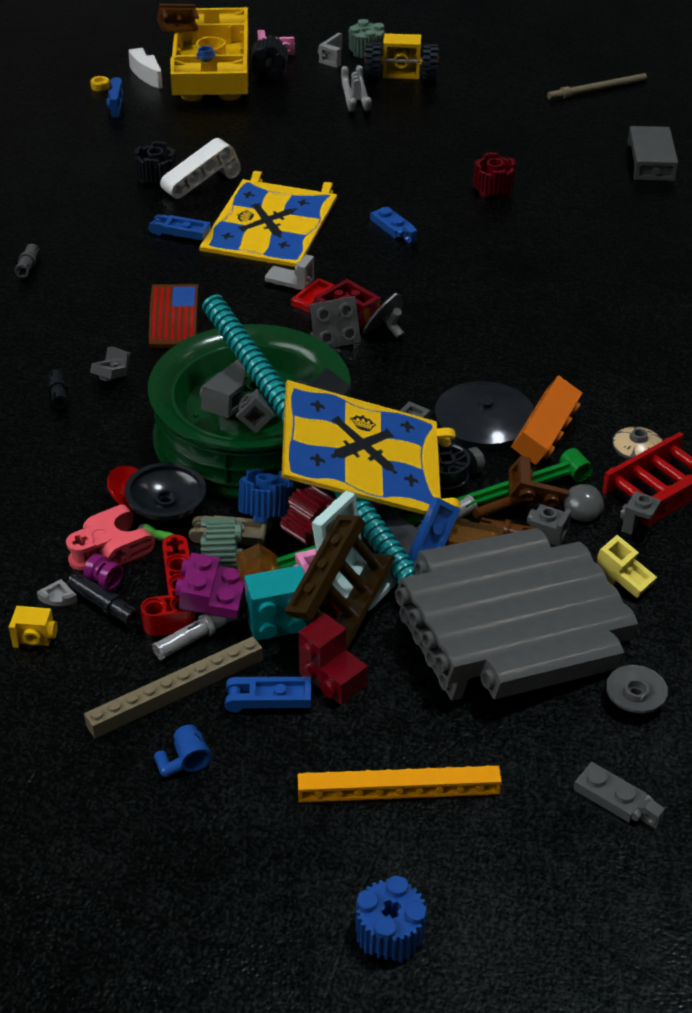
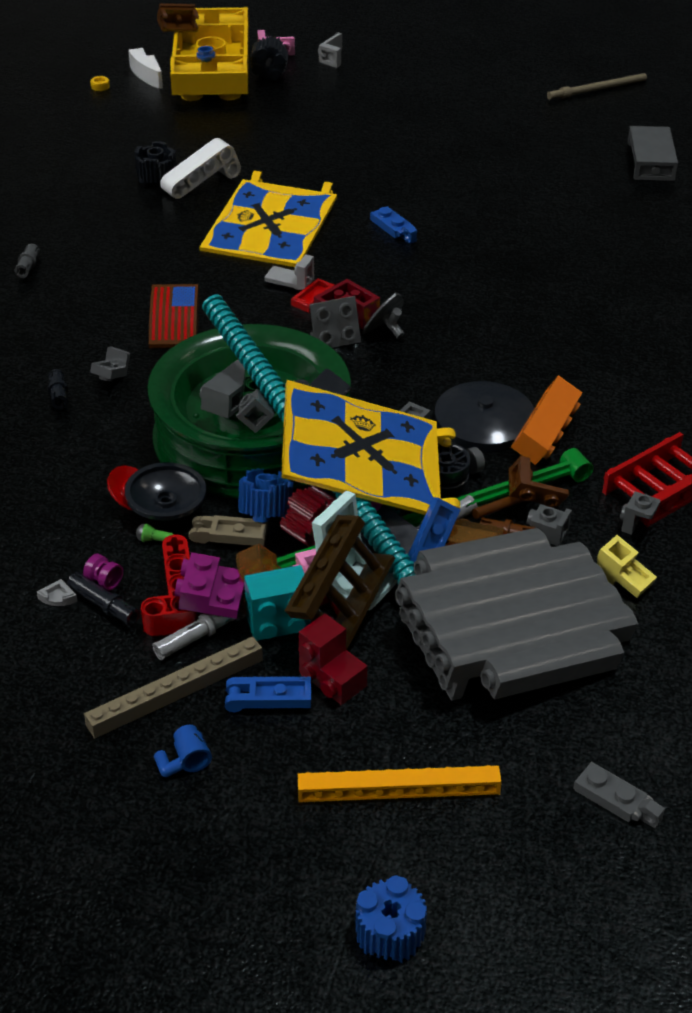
yellow brick [9,606,58,648] -> none
coral piece [66,505,155,570] -> none
blue hinge [107,77,123,117] -> none
blue hinge [148,215,211,241] -> none
sand green brick [201,517,243,569] -> none
light grey piece [341,65,372,112] -> none
sand green brick [349,19,385,58] -> none
brick [364,33,439,79] -> none
dark red brick [473,152,516,197] -> none
dark grey hair [562,484,604,522] -> none
dark grey dish [606,665,668,714] -> none
tan dish [612,427,663,459] -> none

